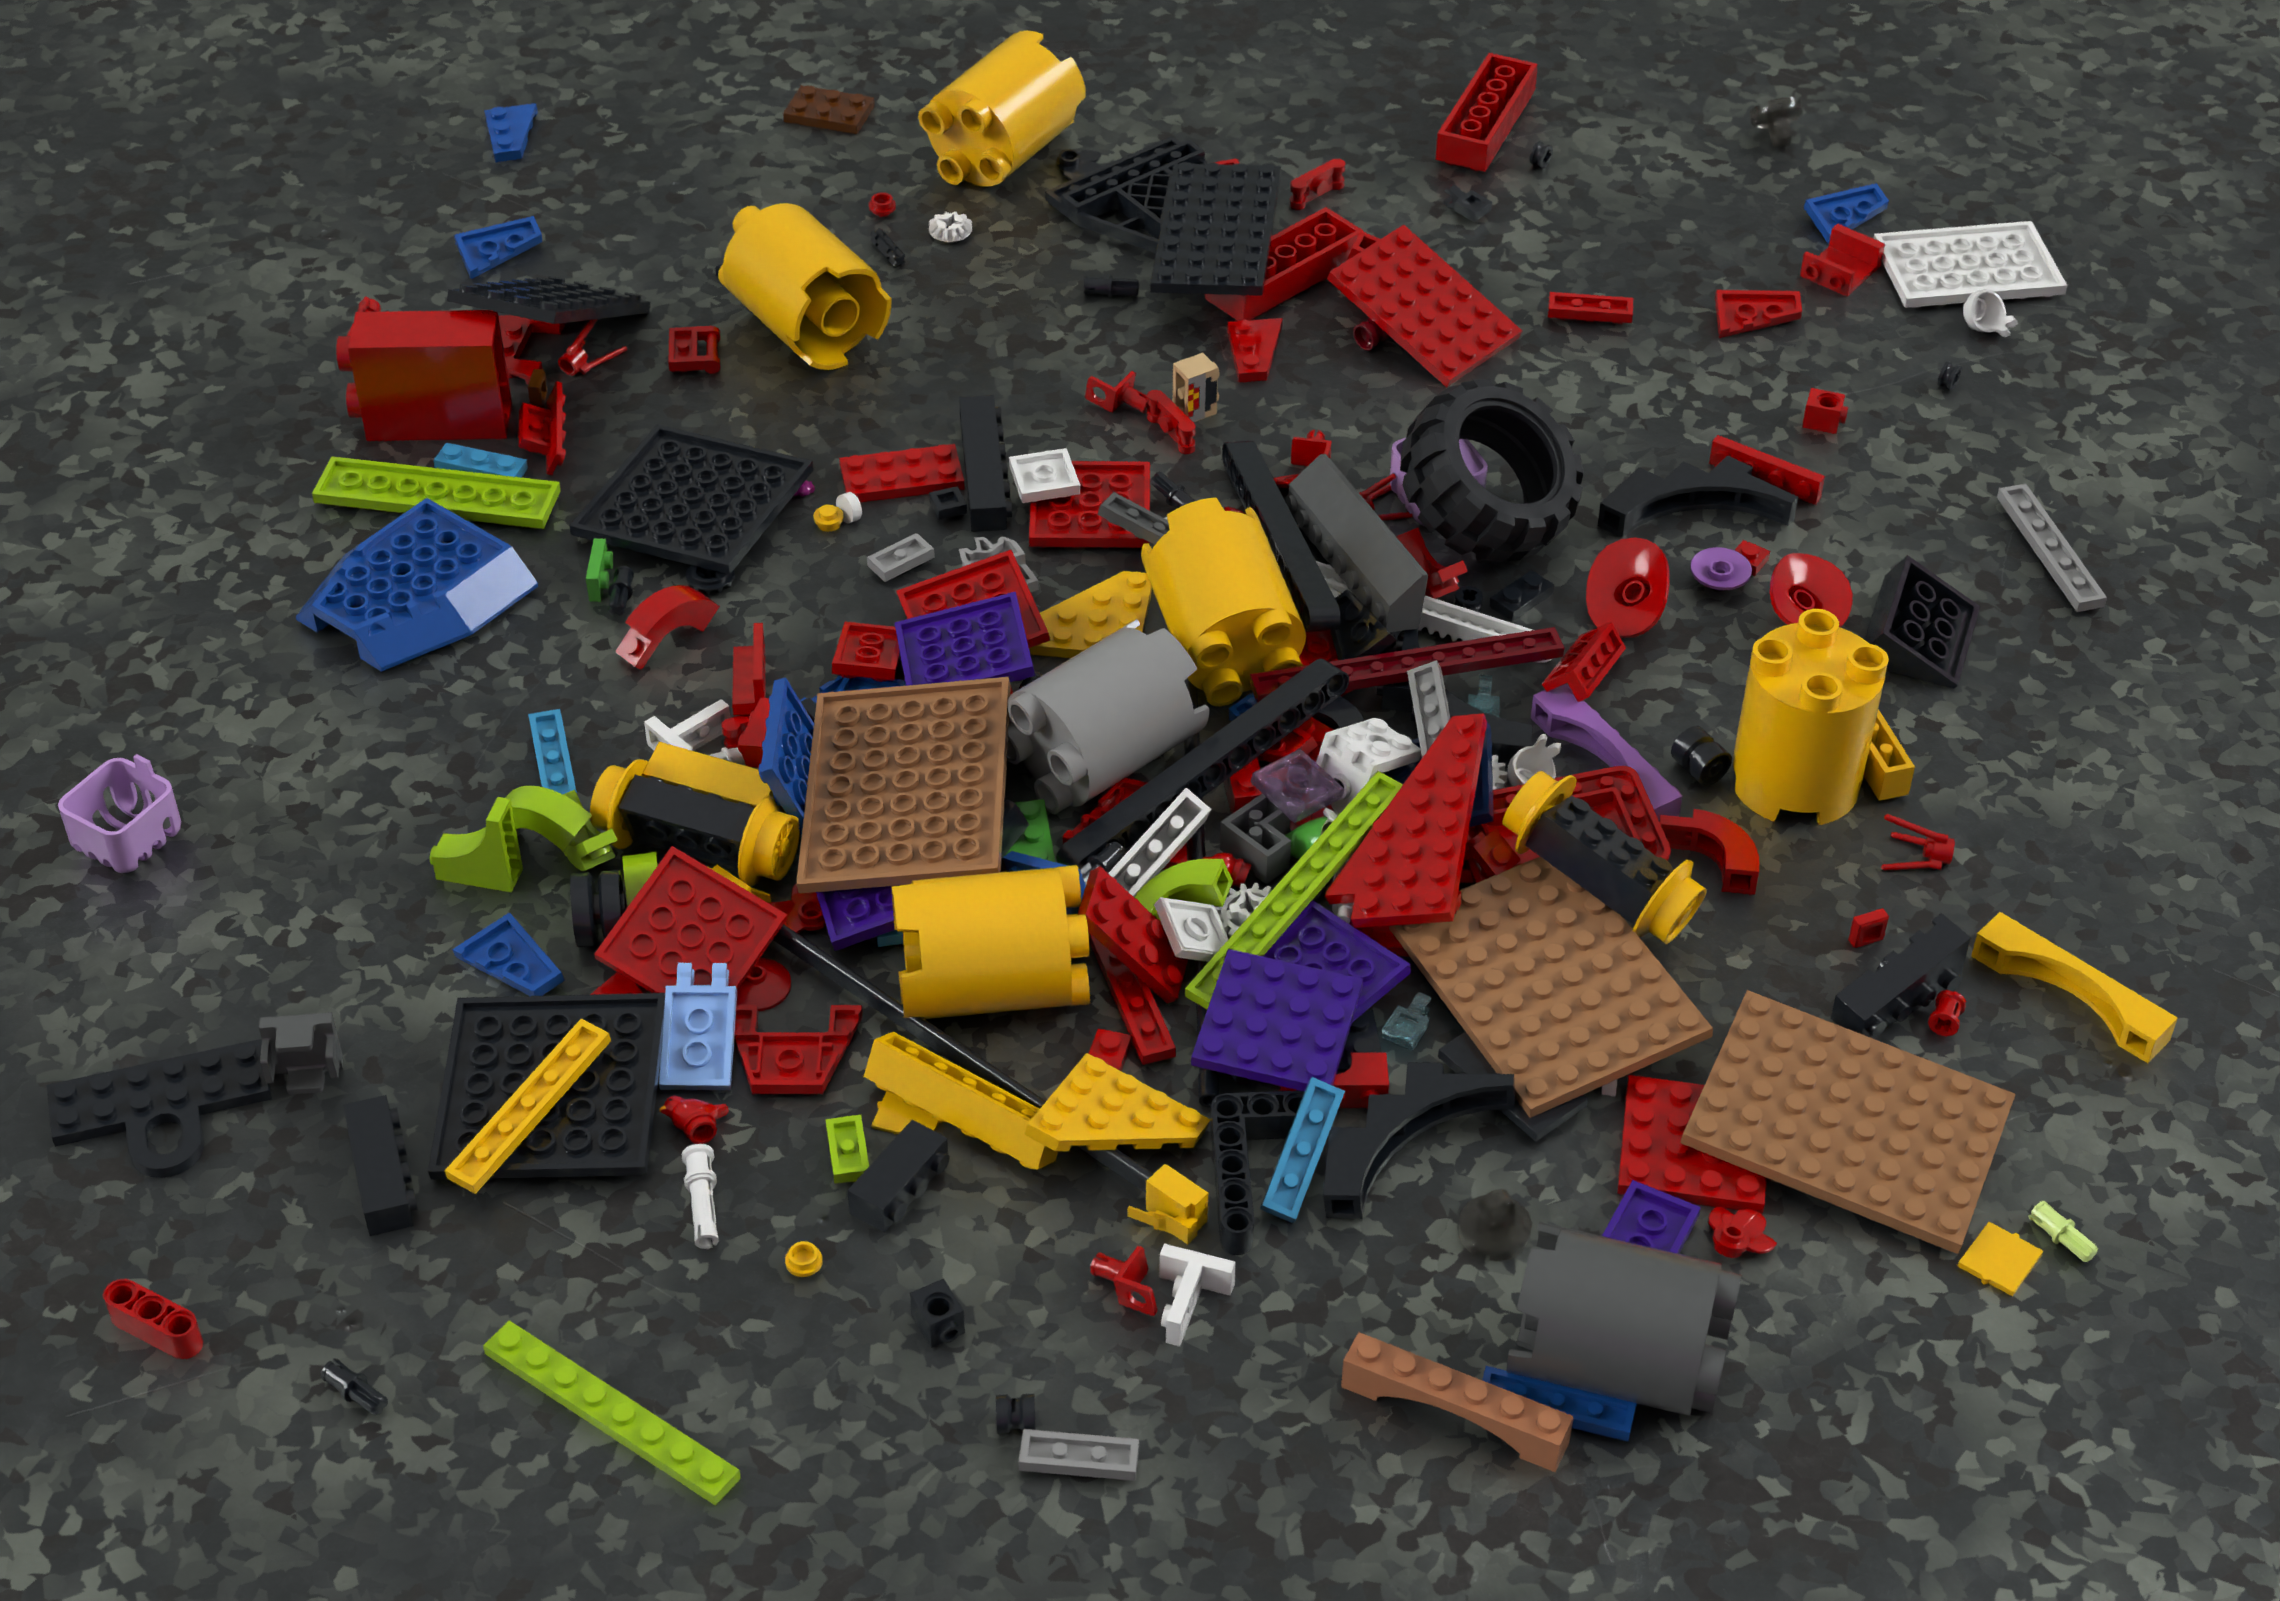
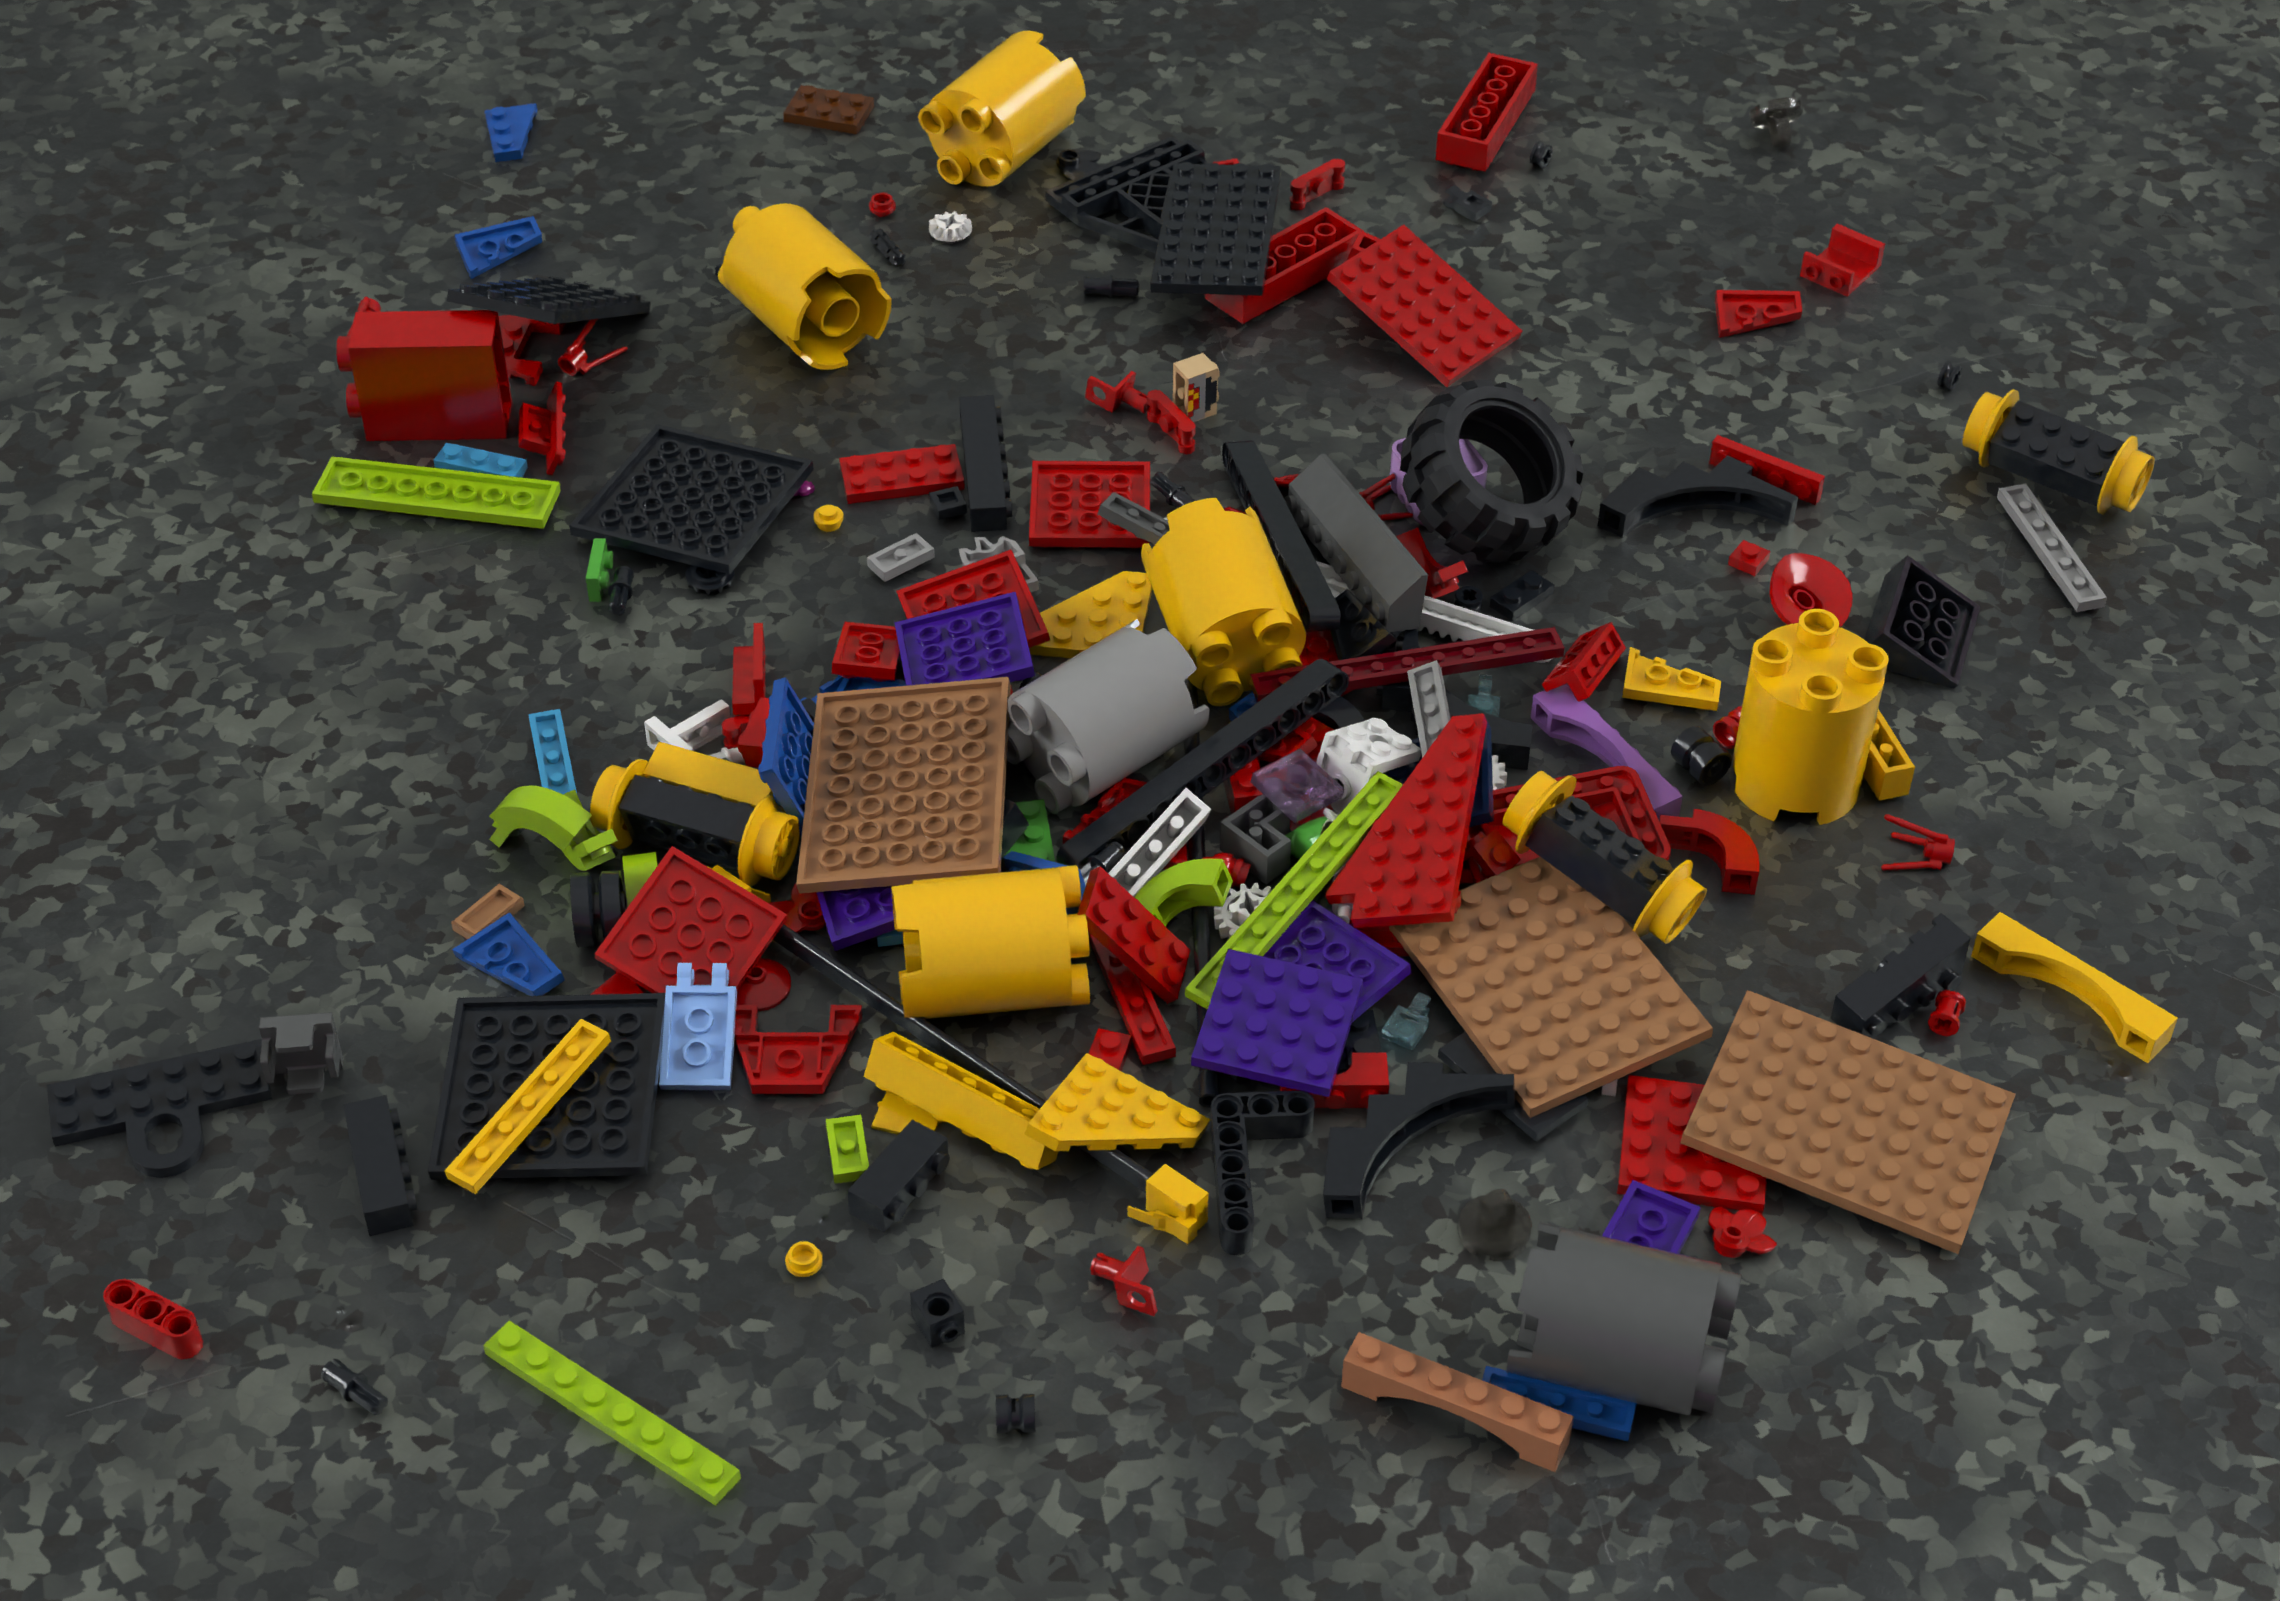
lavender piece [58,754,181,873] -> none
blue wedge [296,498,538,672] -> none
lime arch [430,797,523,893] -> none
reddish brown tile [528,369,548,408] -> none
red arch [615,585,720,670] -> none
red animal [659,1096,729,1144] -> none
red plate [668,326,721,374] -> none
white pin [682,1144,719,1249] -> none
white tile [836,492,862,524] -> none
white plate [1009,448,1080,503] -> none
light grey plate [1019,1429,1139,1481] -> none
white tile [1154,897,1229,962] -> none
white bracket [1159,1244,1235,1346] -> none
red wing [1227,318,1283,382] -> none
dark azure plate [1260,1077,1345,1223] -> none
red bracket [1291,430,1332,466] -> none
dark red wheel [1353,318,1391,351] -> none
white piece [1507,734,1561,786] -> none
red plate [1548,292,1633,324] -> none
red hat [1586,537,1670,638] -> none
medium lavender dish [1690,547,1752,590] -> none
red brick [1802,388,1849,434] -> none
blue wing [1803,183,1889,244] -> none
red tile [1848,908,1889,948] -> none
white plate [1873,221,2067,308] -> none
yellow piece [1957,1222,2043,1297] -> none
white piece [1963,289,2018,337] -> none
yellowish green axle [2029,1201,2098,1262] -> none
none -> medium nougat tile [451,884,525,939]
none -> yellow wing [1622,647,1721,711]
none -> red wheel [1713,706,1742,749]
none -> black brick [1963,389,2155,514]

